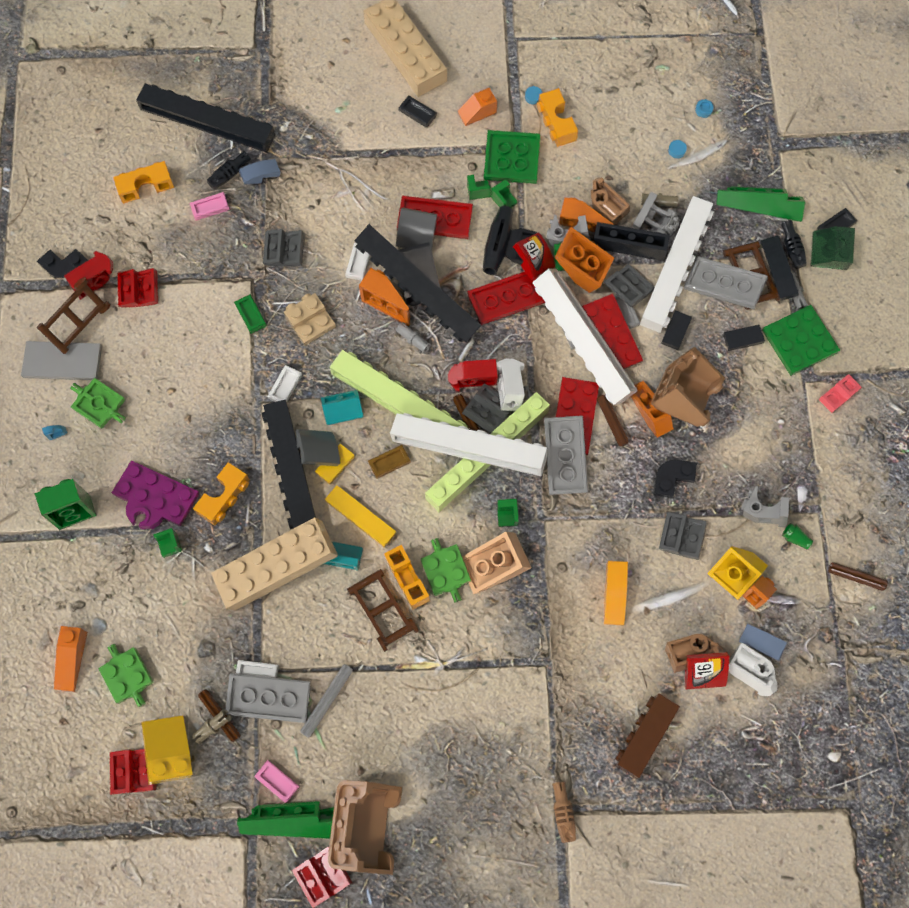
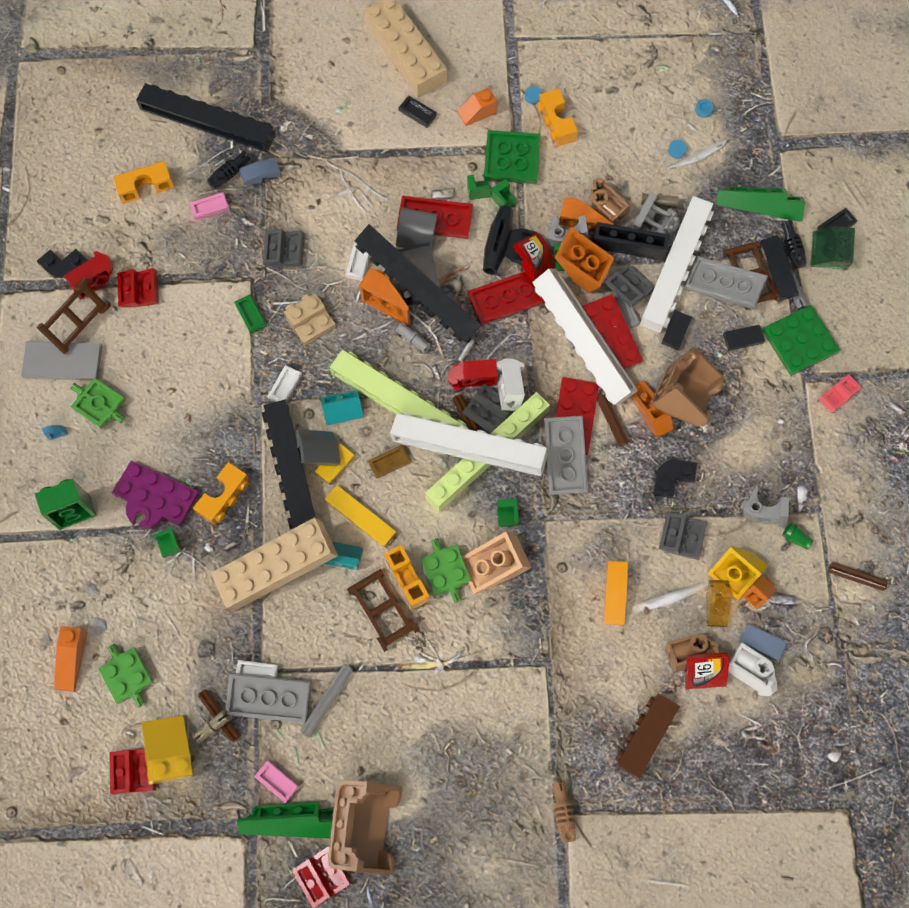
none -> clear yellow slope [706,580,732,627]

